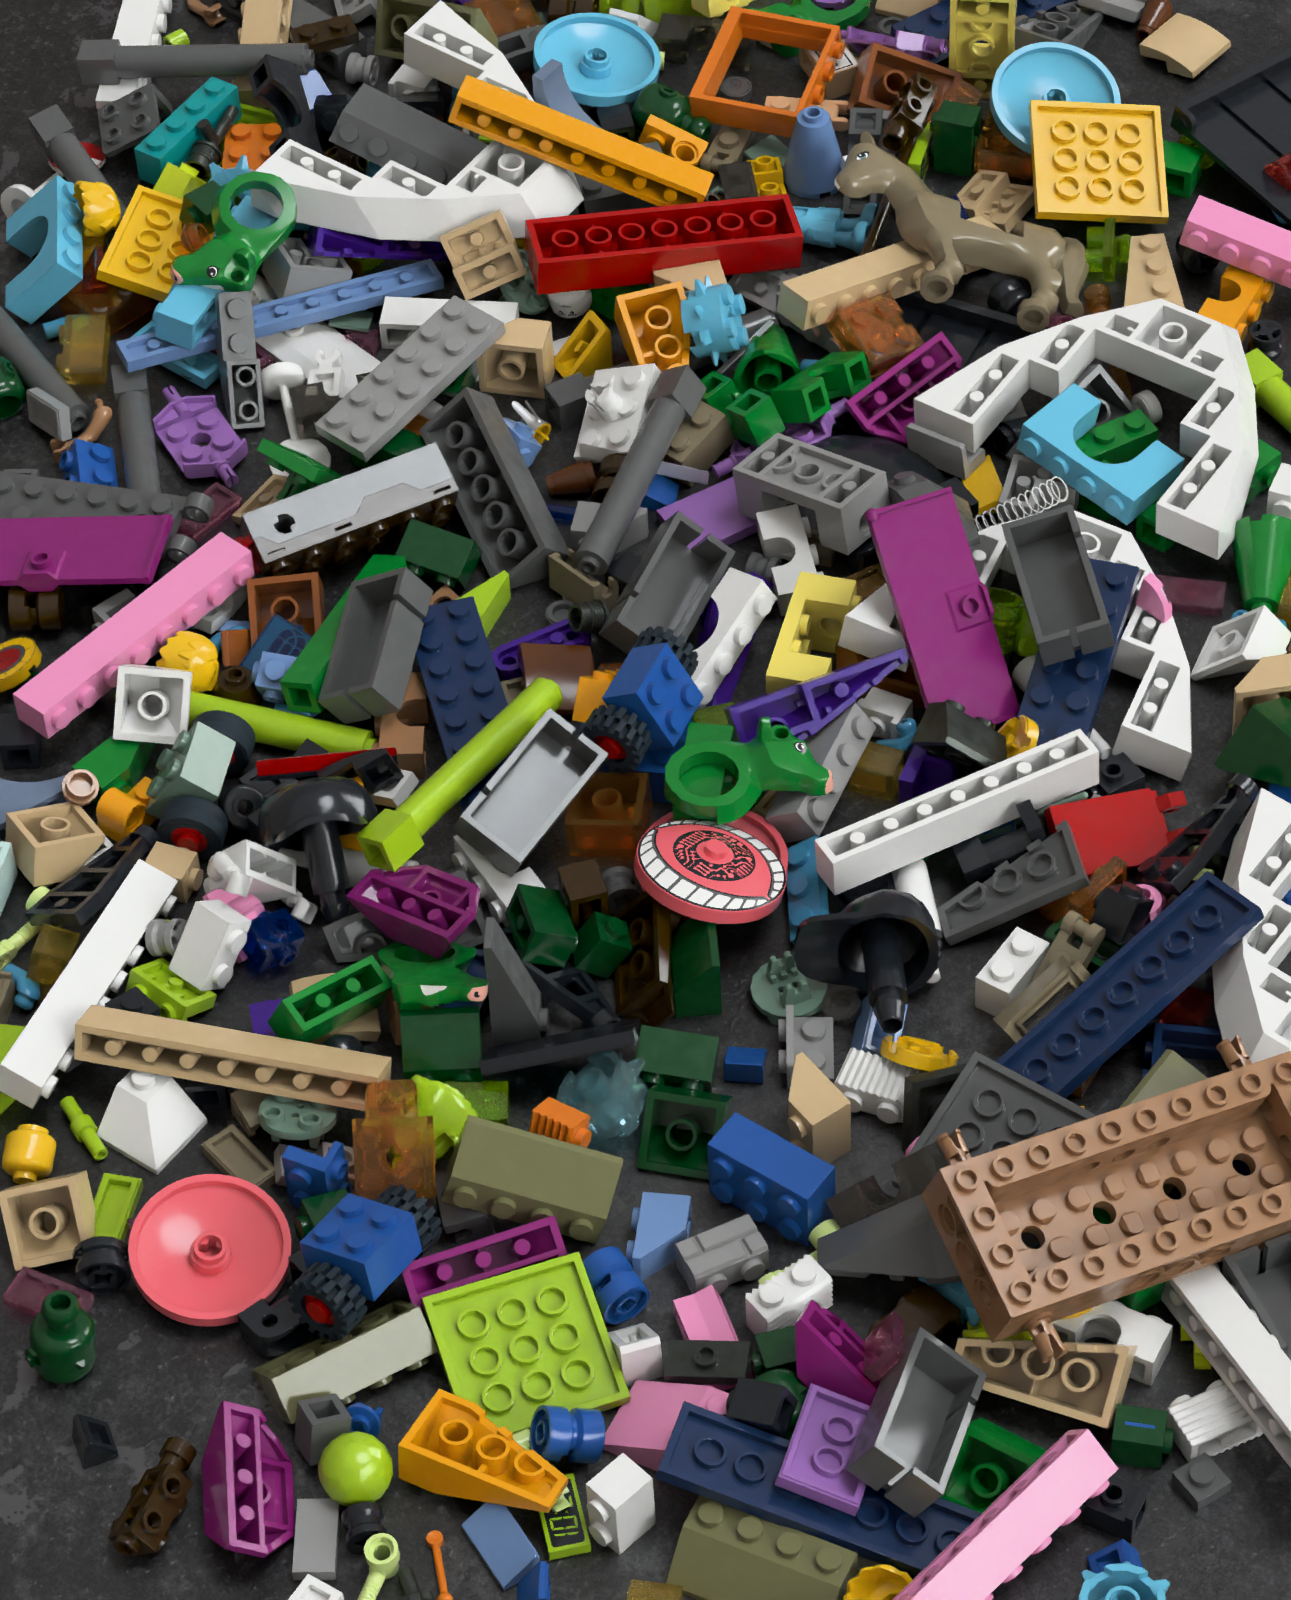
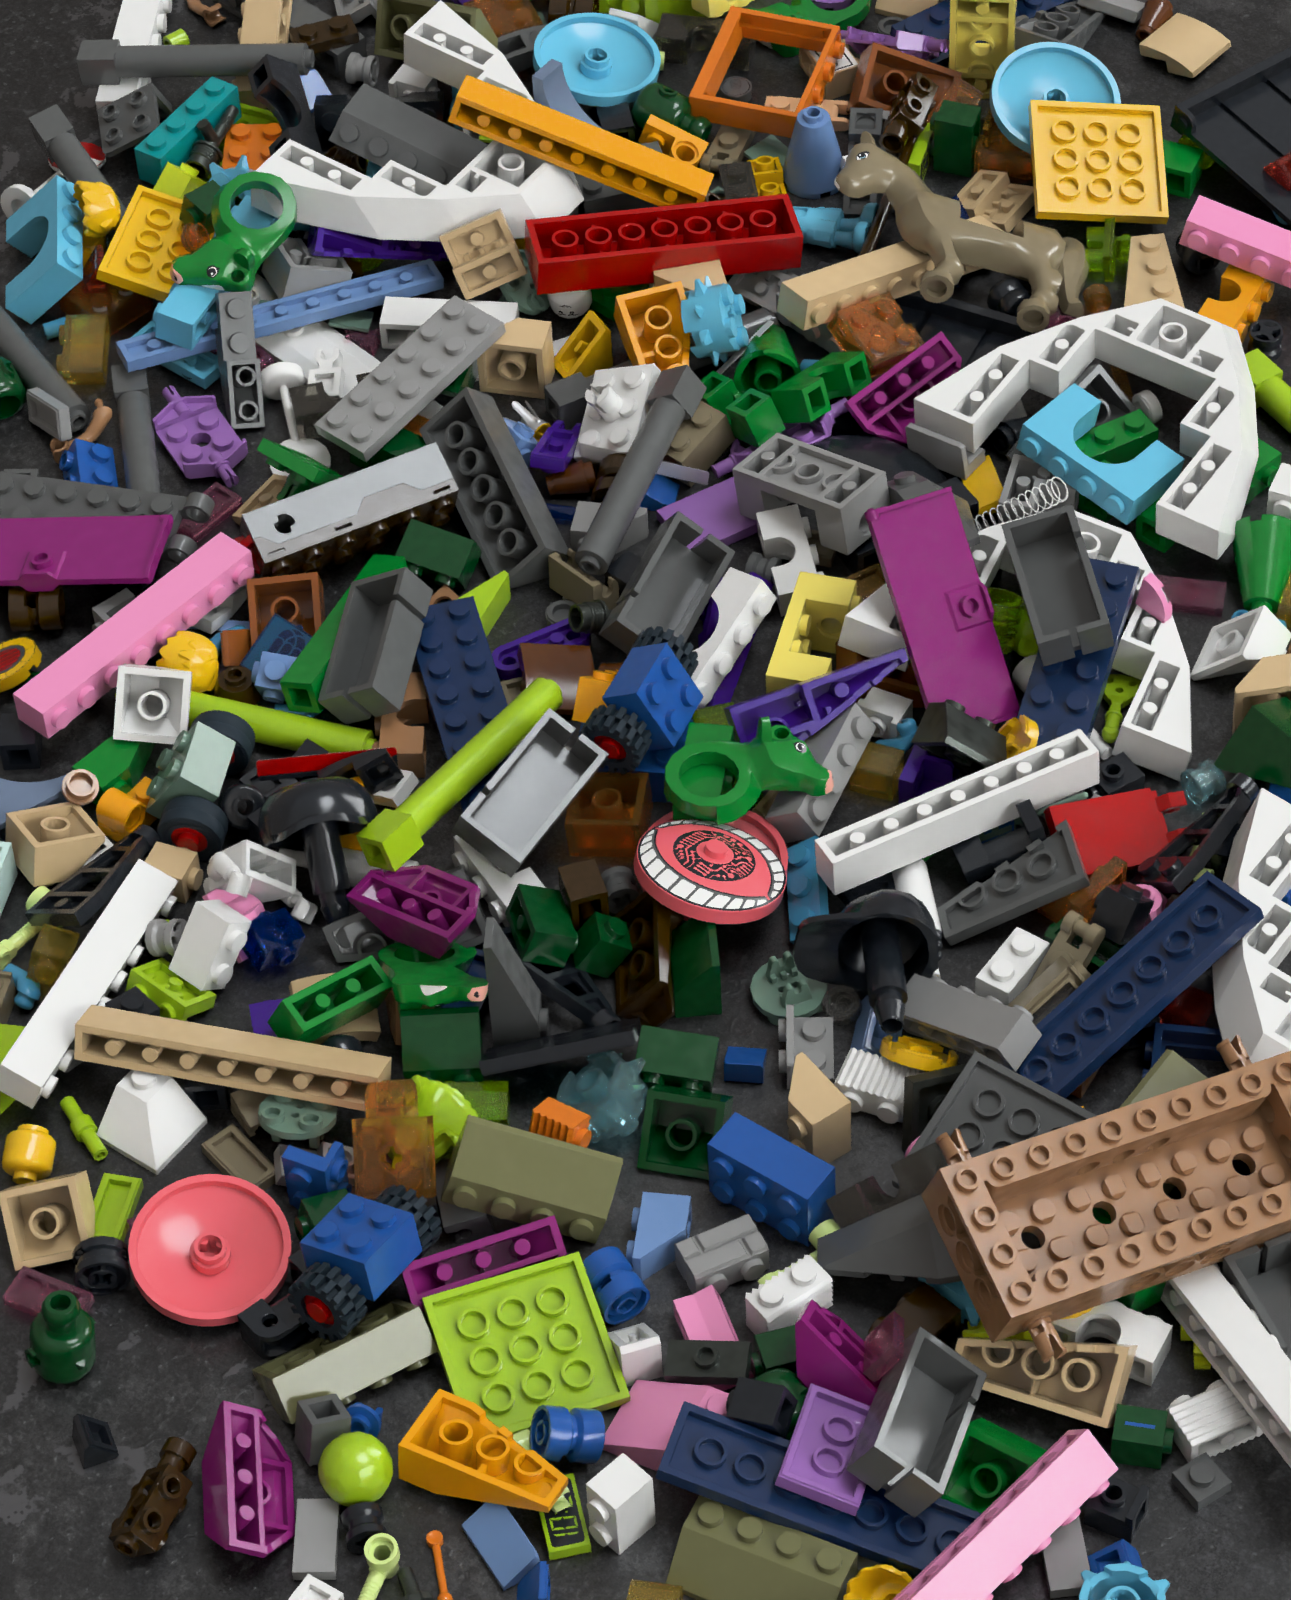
none -> dark purple hinge [530,420,582,473]
none -> light grey brick [902,974,1042,1072]
none -> light grey tile [1041,1516,1090,1599]
none -> lime piece [1102,674,1142,743]
none -> clear light blue wheel [1180,759,1227,805]

